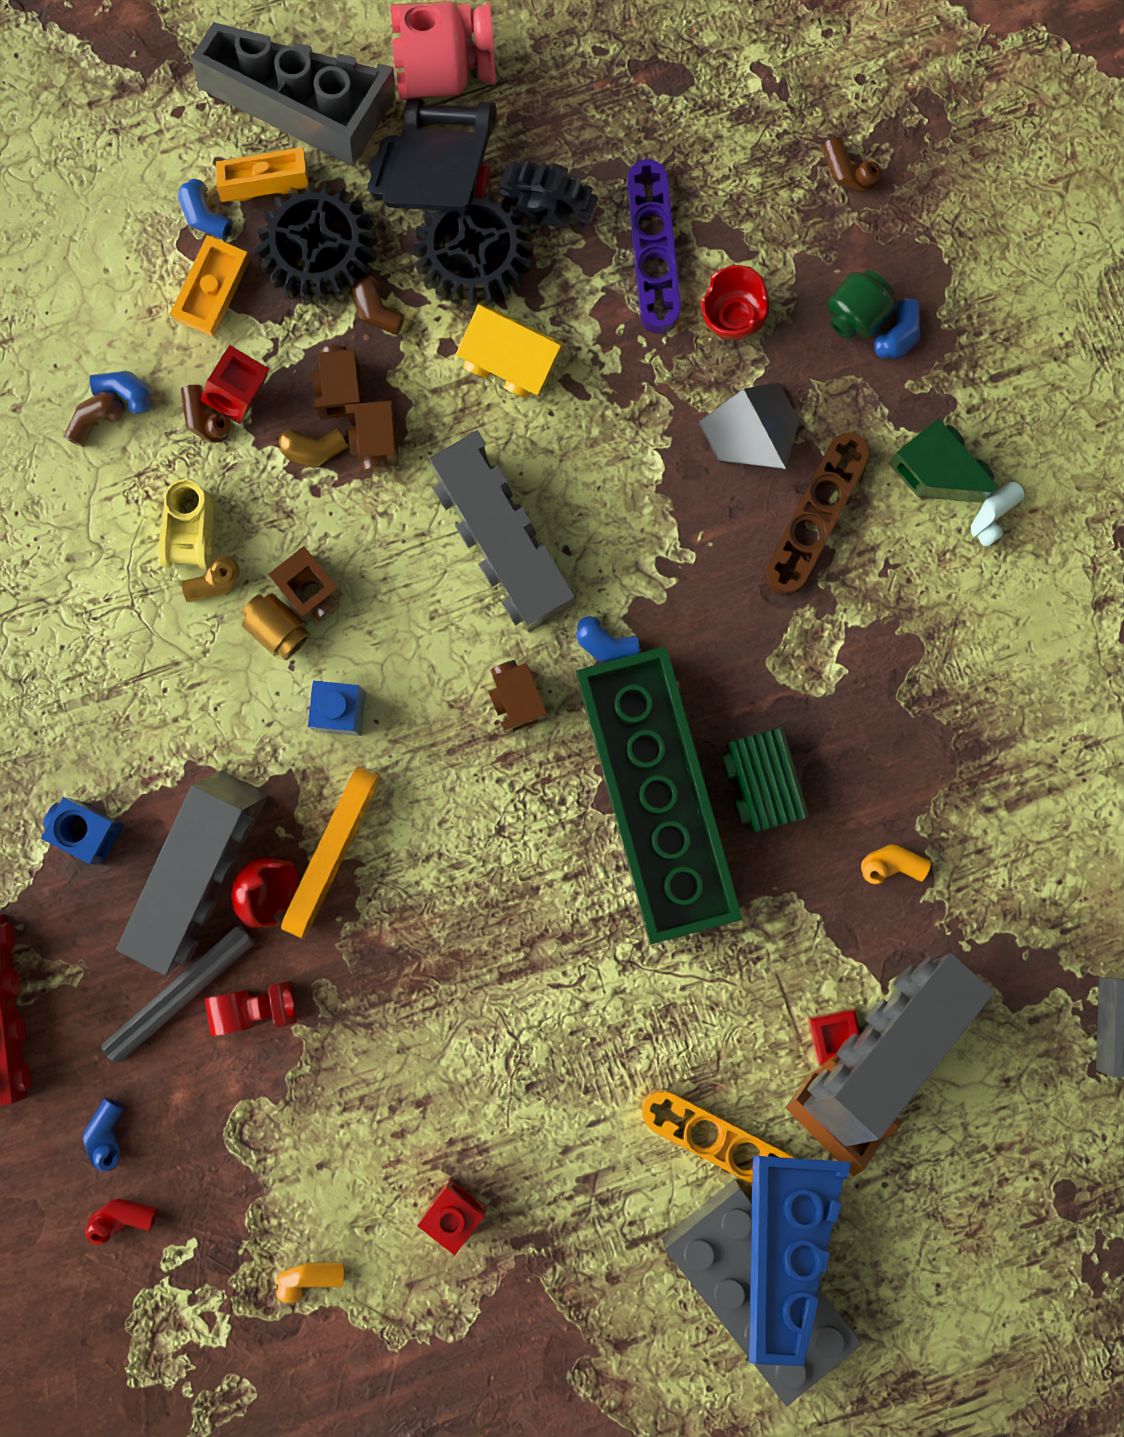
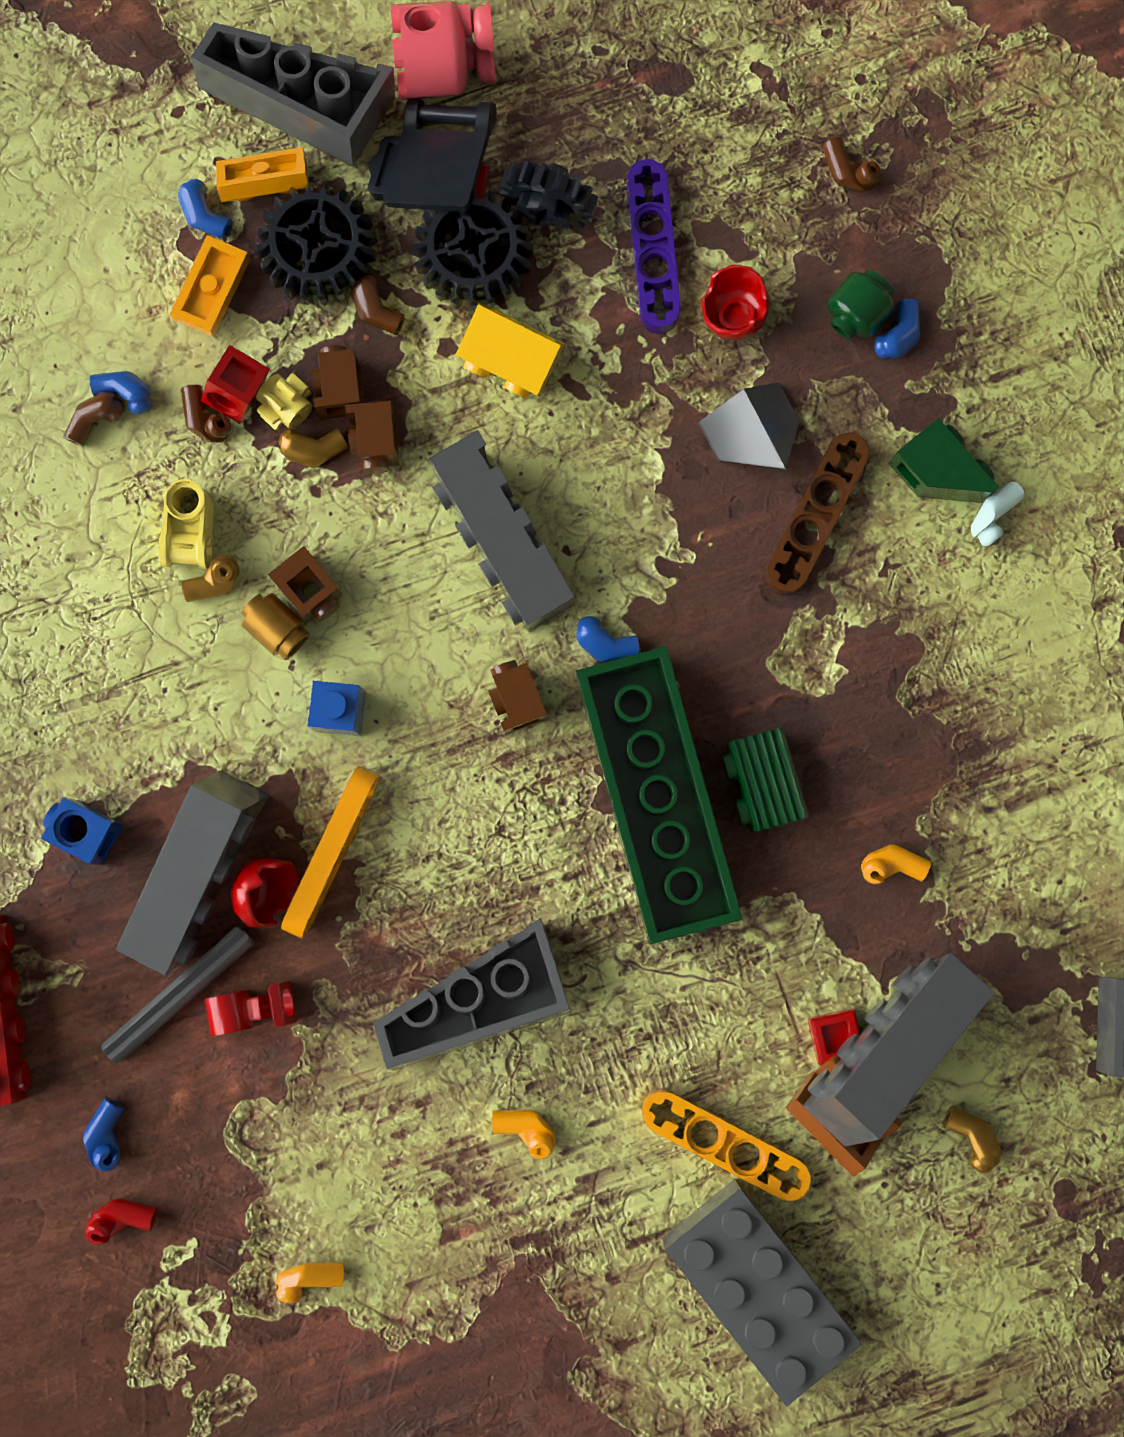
red brick [417,1177,487,1256] -> none
blue wing [749,1156,851,1366] -> none
none -> light yellow gear [256,373,313,430]
none -> dark grey wedge [373,918,571,1071]
none -> light orange arm [492,1110,556,1159]
none -> pearl gold arm [943,1105,1002,1173]

